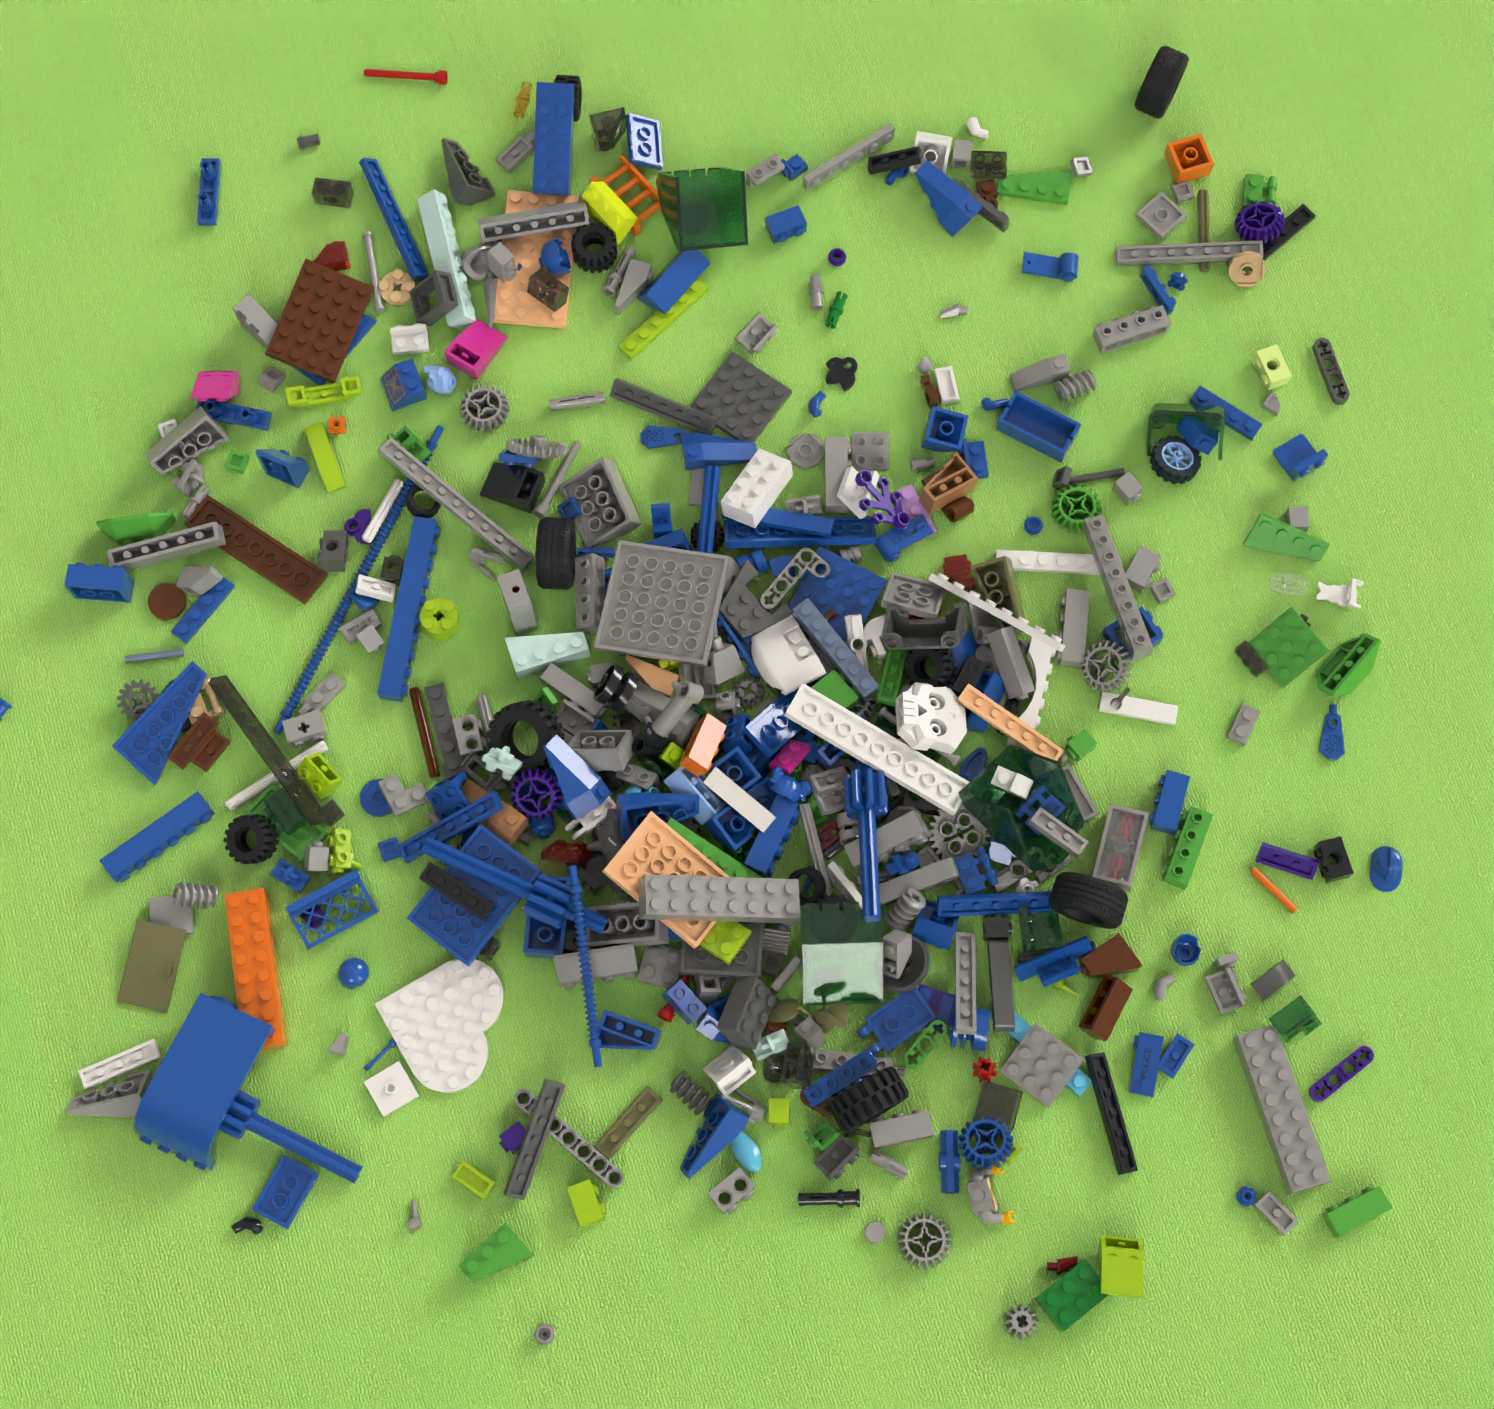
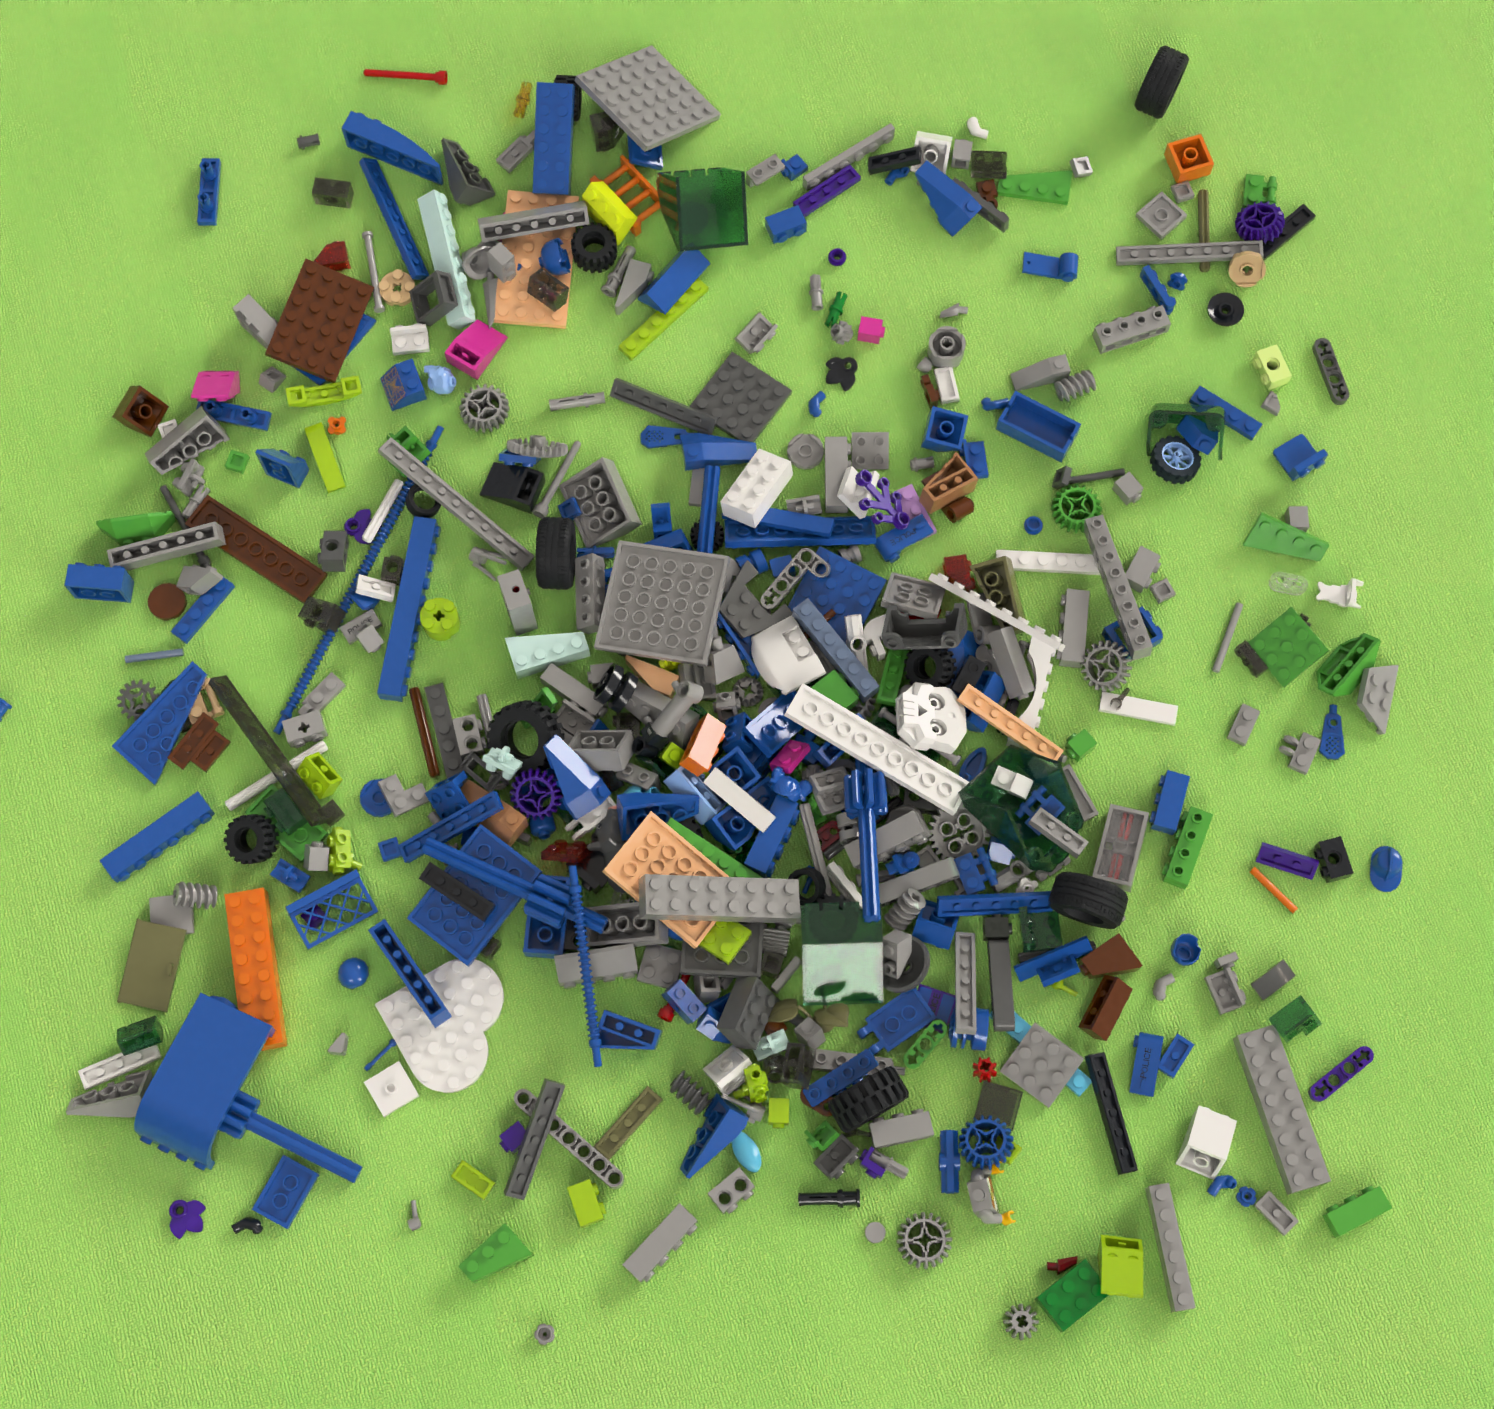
none -> reddish brown slope [112,385,169,437]
none -> clear green brick [116,1015,163,1056]
none -> dark grey bar [160,485,211,568]
none -> dark purple plate [169,1200,206,1239]
none -> clear smoke brick [298,596,346,633]
none -> blue slope [341,111,444,185]
none -> blue brick [368,919,452,1028]
none -> light grey plate [575,45,721,152]
none -> light grey brick [622,1203,698,1283]
none -> lime brick [732,1064,769,1103]
none -> dark purple plate [793,164,861,218]
none -> light grey gear [830,321,853,345]
none -> dark pink brick [857,316,886,344]
none -> dark purple bracket [859,1146,885,1179]
none -> light grey brick [927,326,966,368]
none -> light grey brick [1145,1183,1196,1313]
none -> white slope [1176,1106,1237,1180]
none -> blue arm [1206,1175,1237,1197]
none -> black dish [1207,293,1244,326]
none -> light grey bar [1212,603,1243,673]
none -> light grey hinge [1279,732,1321,775]
none -> light grey wing [1357,665,1399,735]

